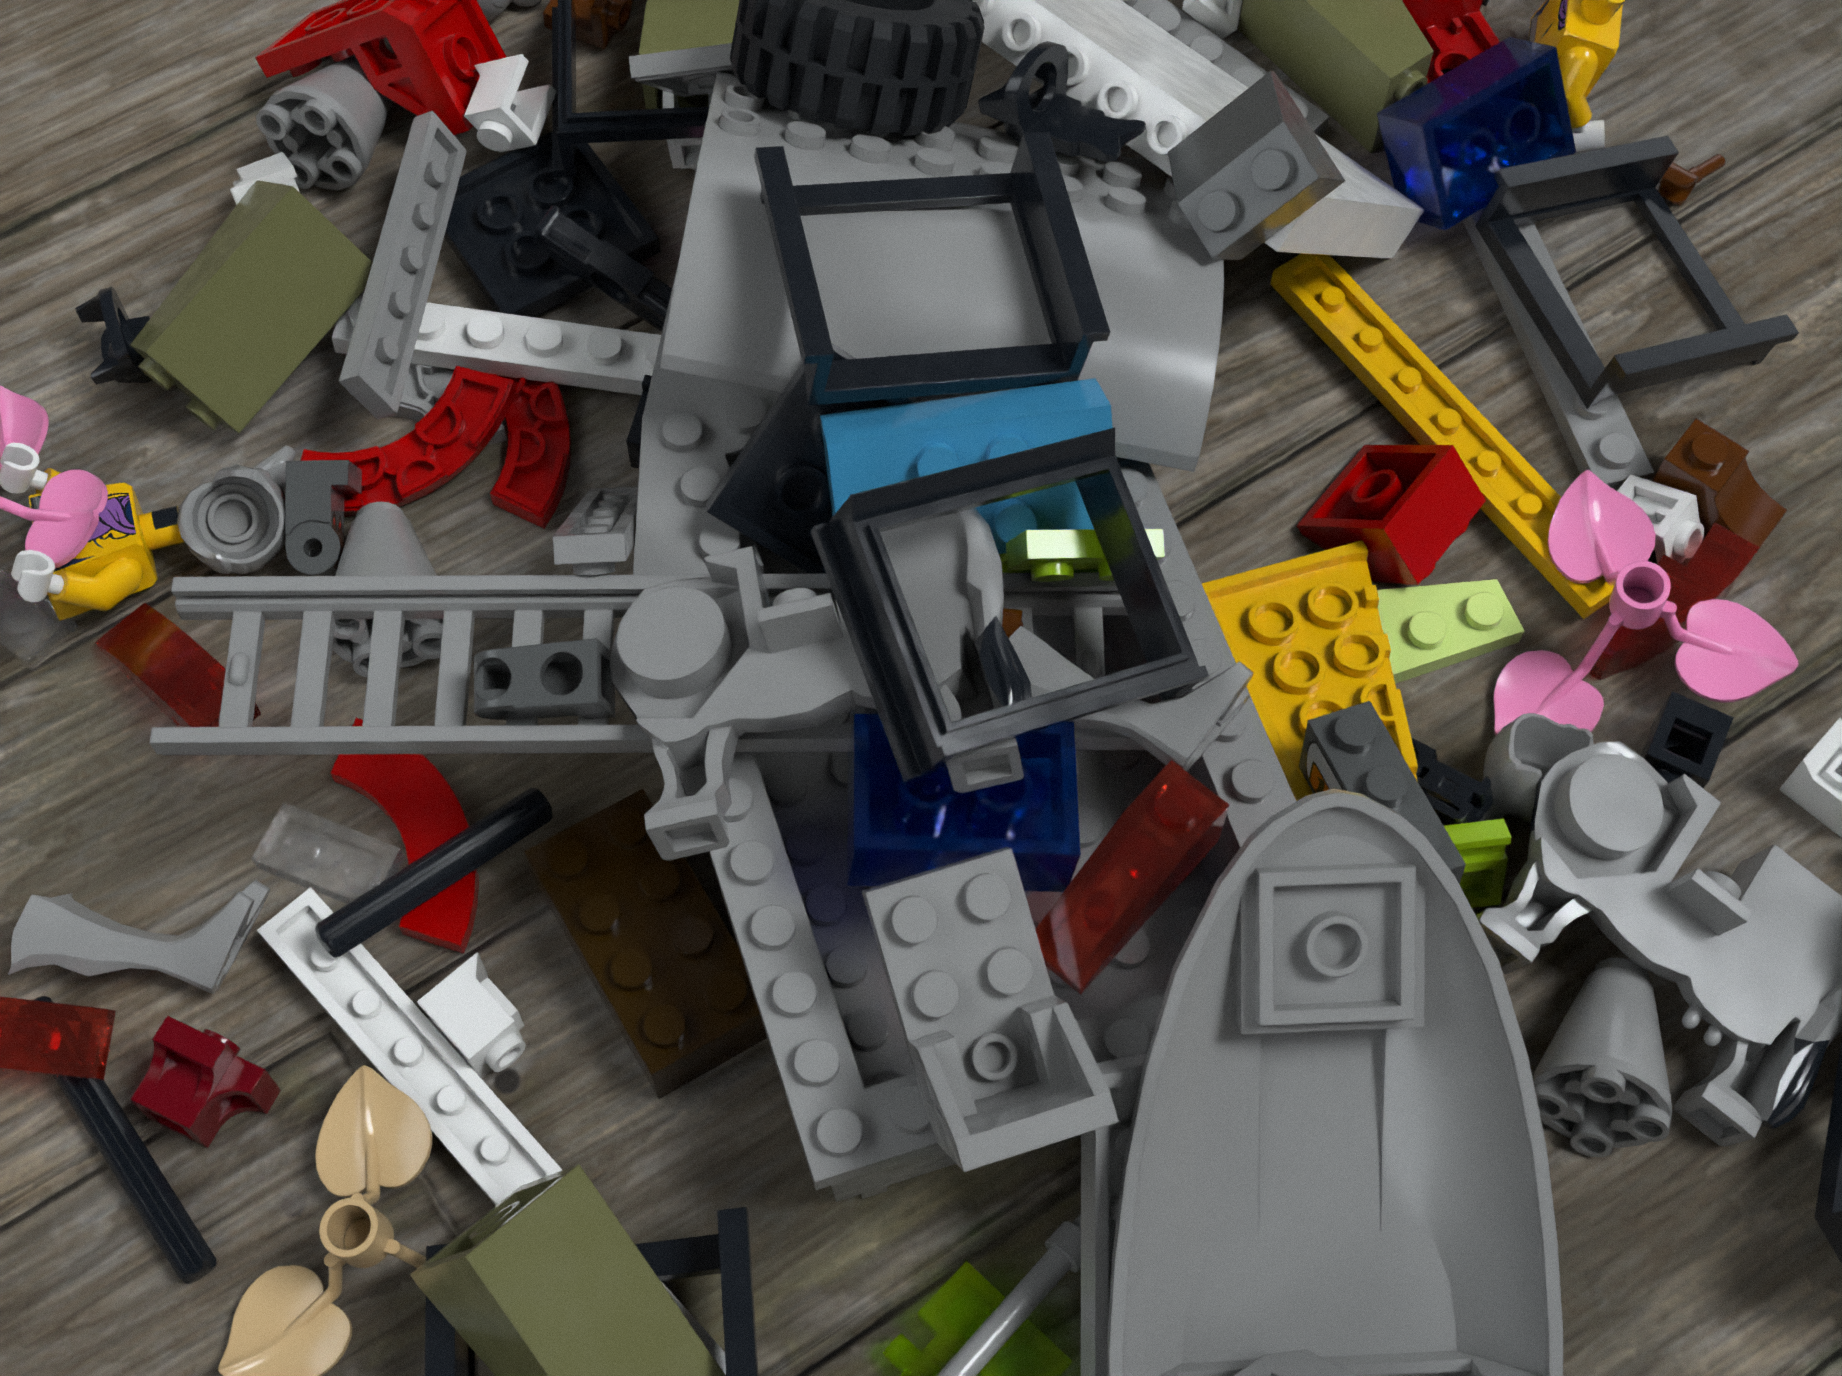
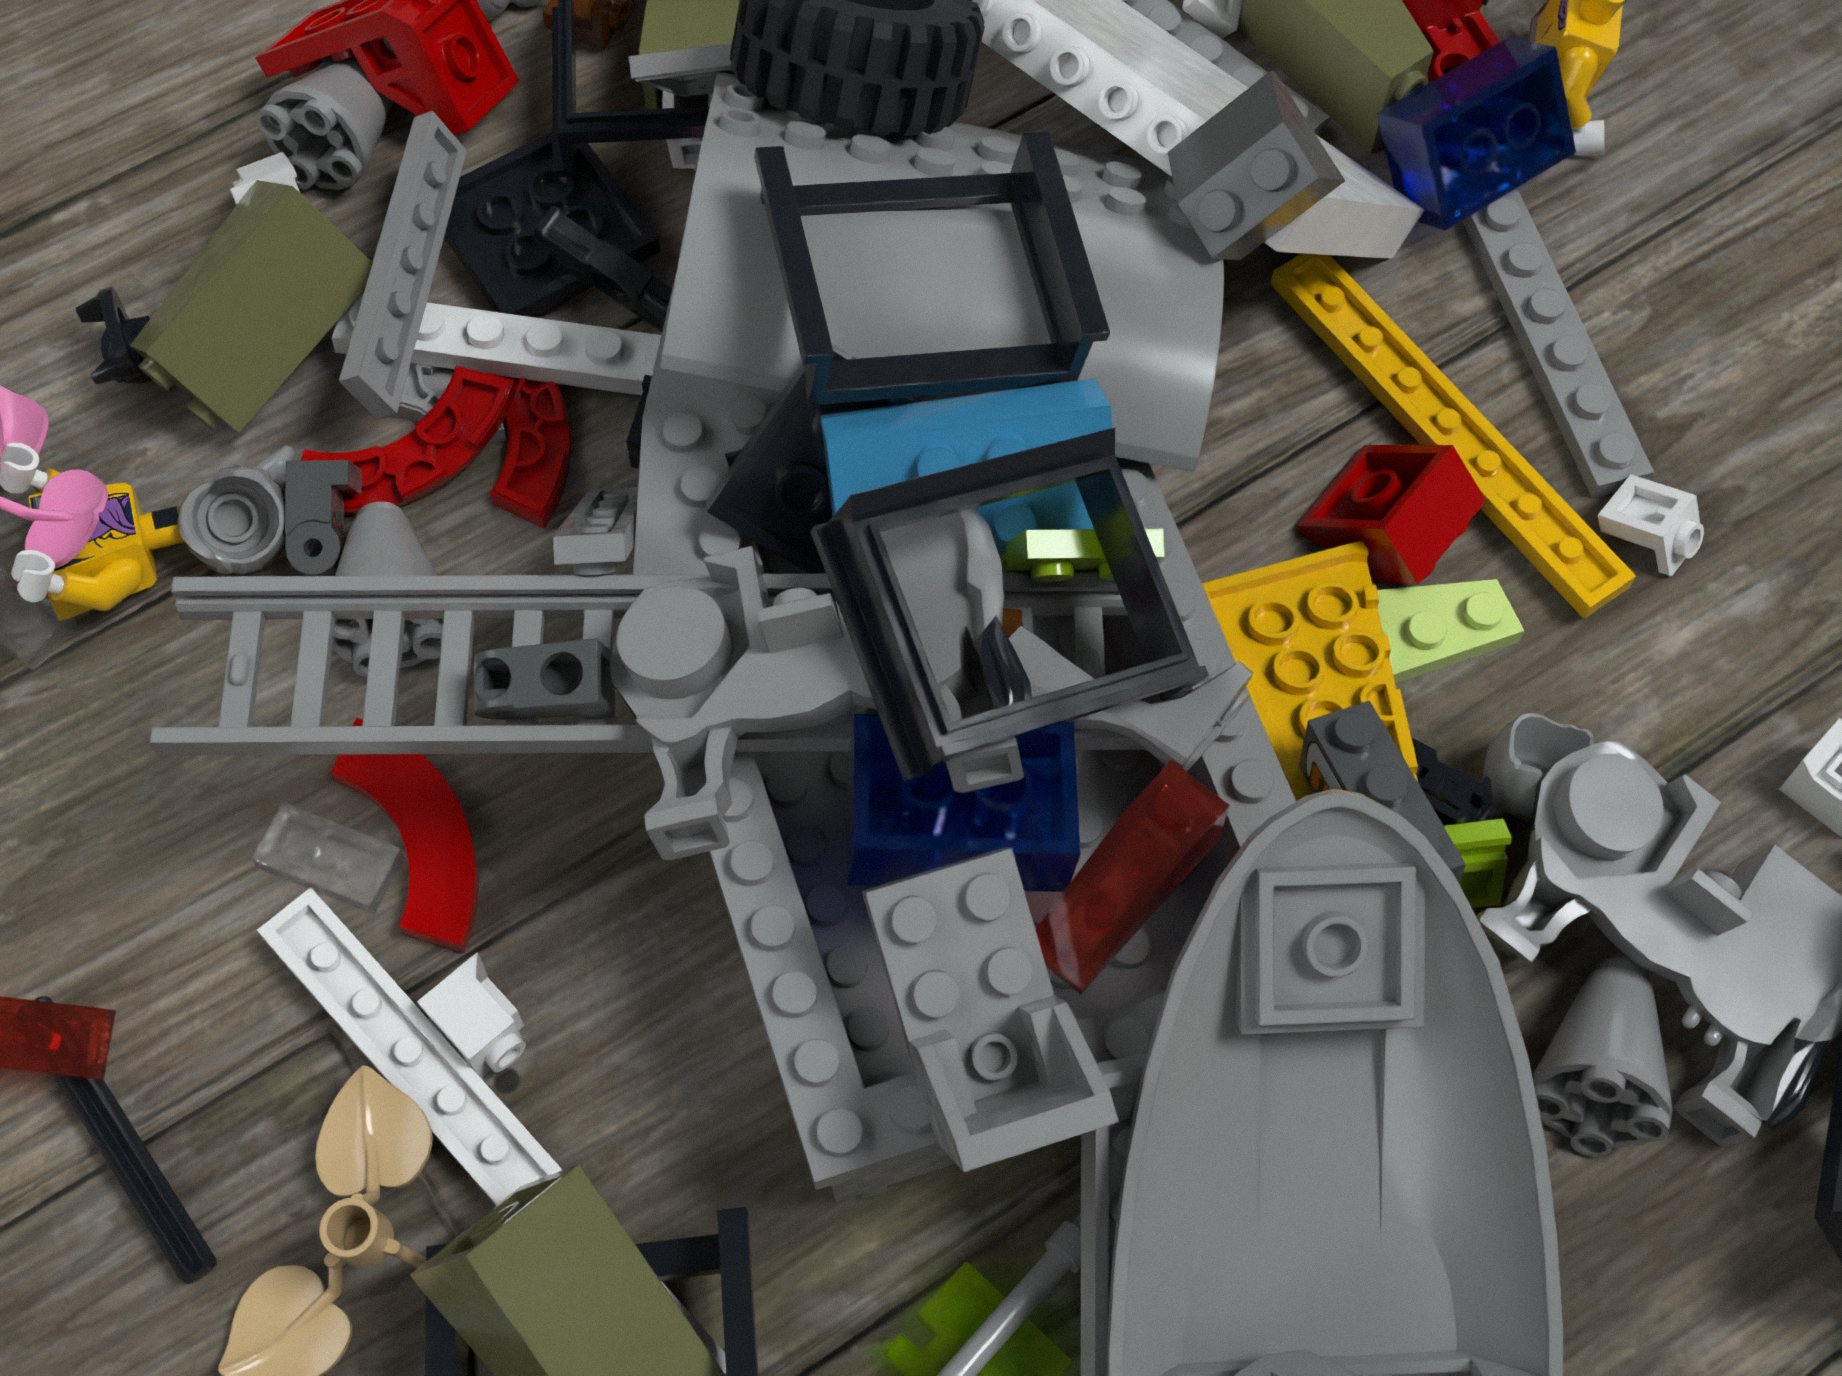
light grey animal [8,880,270,994] -> none
clear red slope [95,603,261,756] -> none
dark red brick [130,1015,281,1148] -> none
black axle [315,788,553,958] -> none
white window [464,54,557,153] -> none
dark brown brick [524,788,767,1099] -> none
black hair [978,41,1146,162] -> none
black piece [1475,135,1799,409] -> none
bright pink plant [1493,470,1799,736] -> none
clear red slope [1589,523,1760,680] -> none
black brick [1641,691,1734,788] -> none
reddish brown arch [1653,418,1787,563] -> none
reddish brown hand [1655,154,1725,205] -> none

